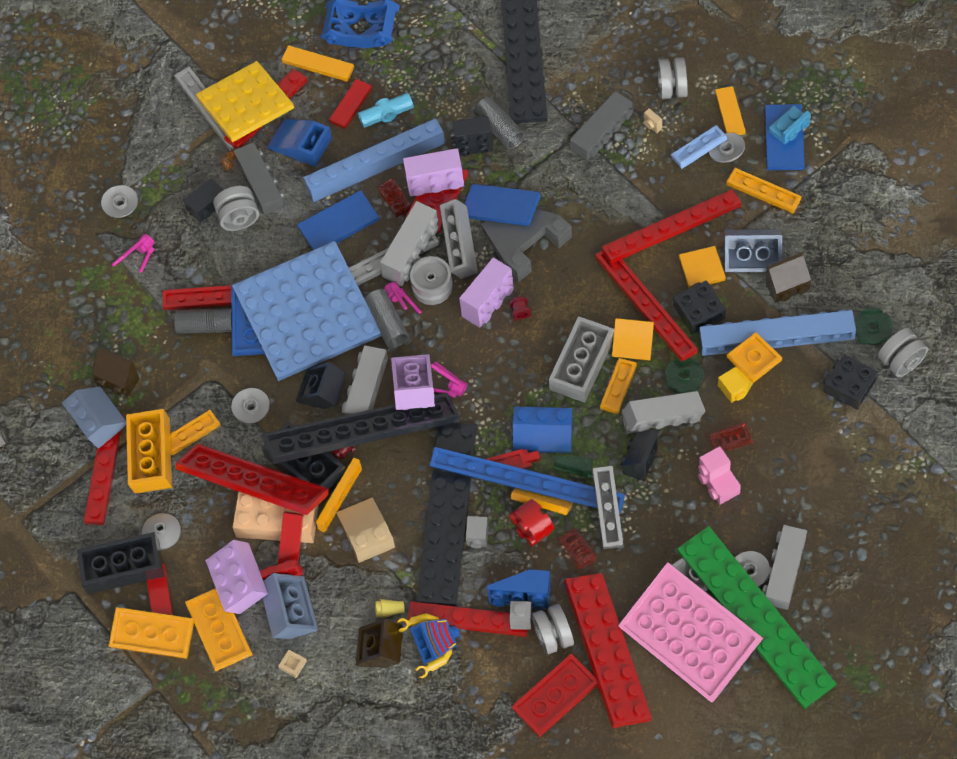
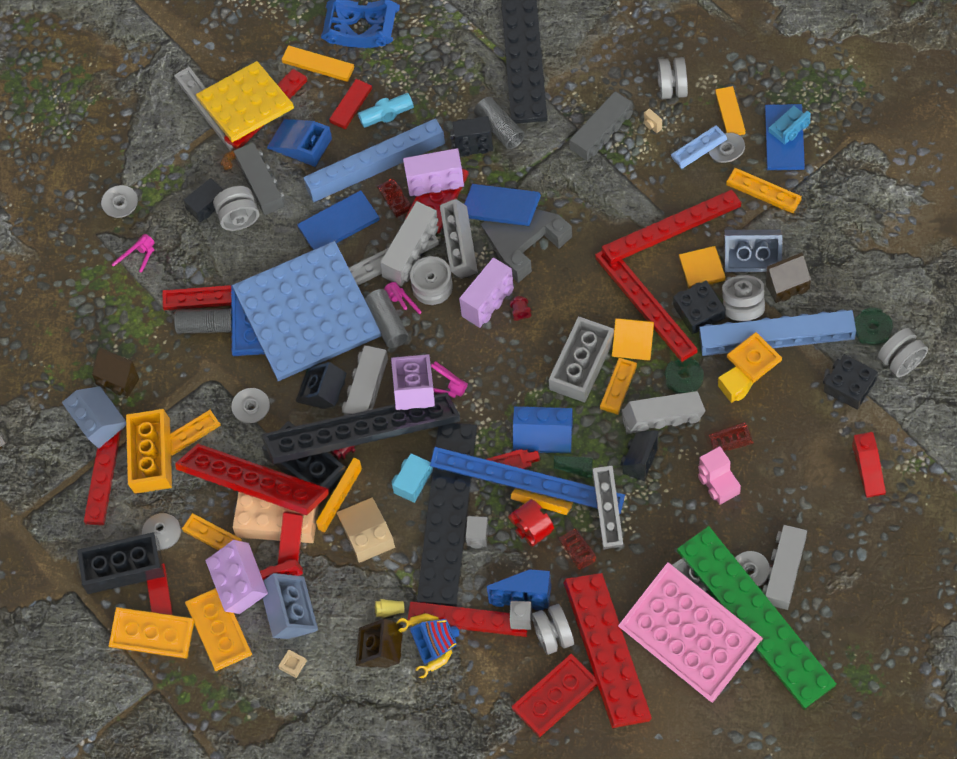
none -> light orange tile [182,513,242,550]
none -> medium azure brick [392,454,433,503]
none -> light grey wheel [722,275,765,321]
none -> red slope [852,432,886,498]

